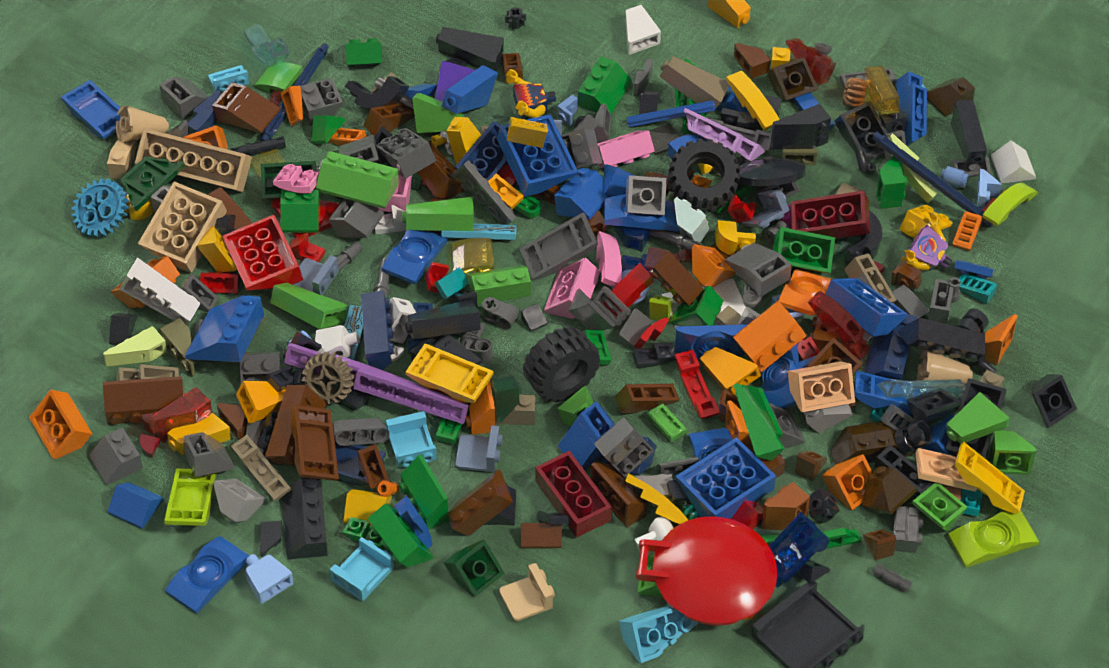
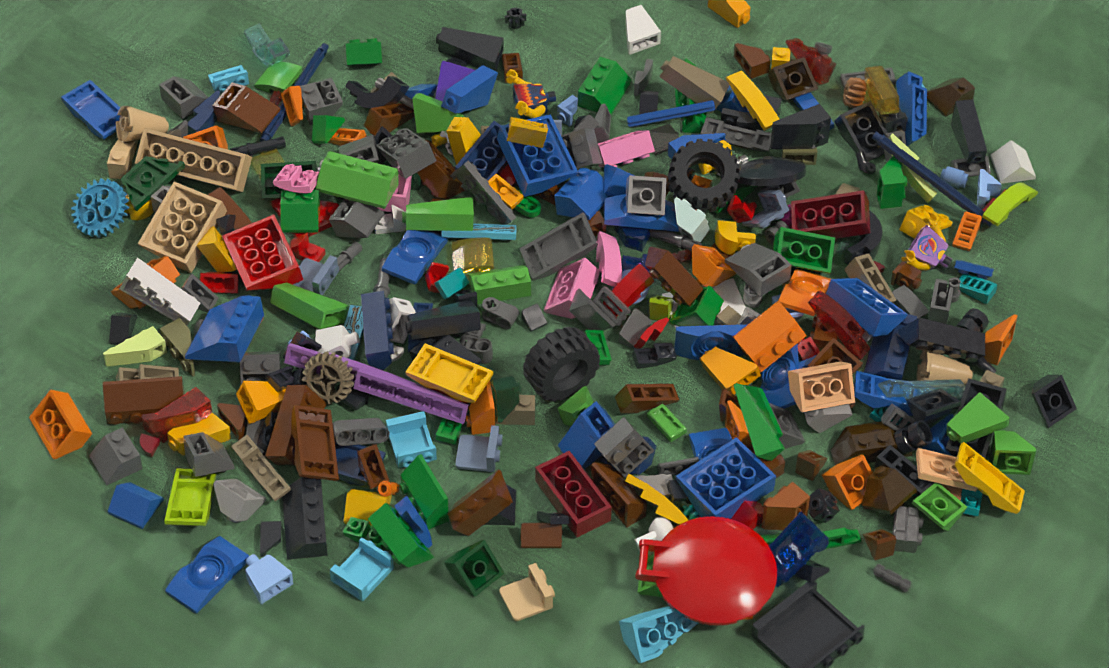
red slope [675,350,720,419] -> none
lavender wedge [684,108,765,161] -> none
lime slope [948,510,1039,568] -> none

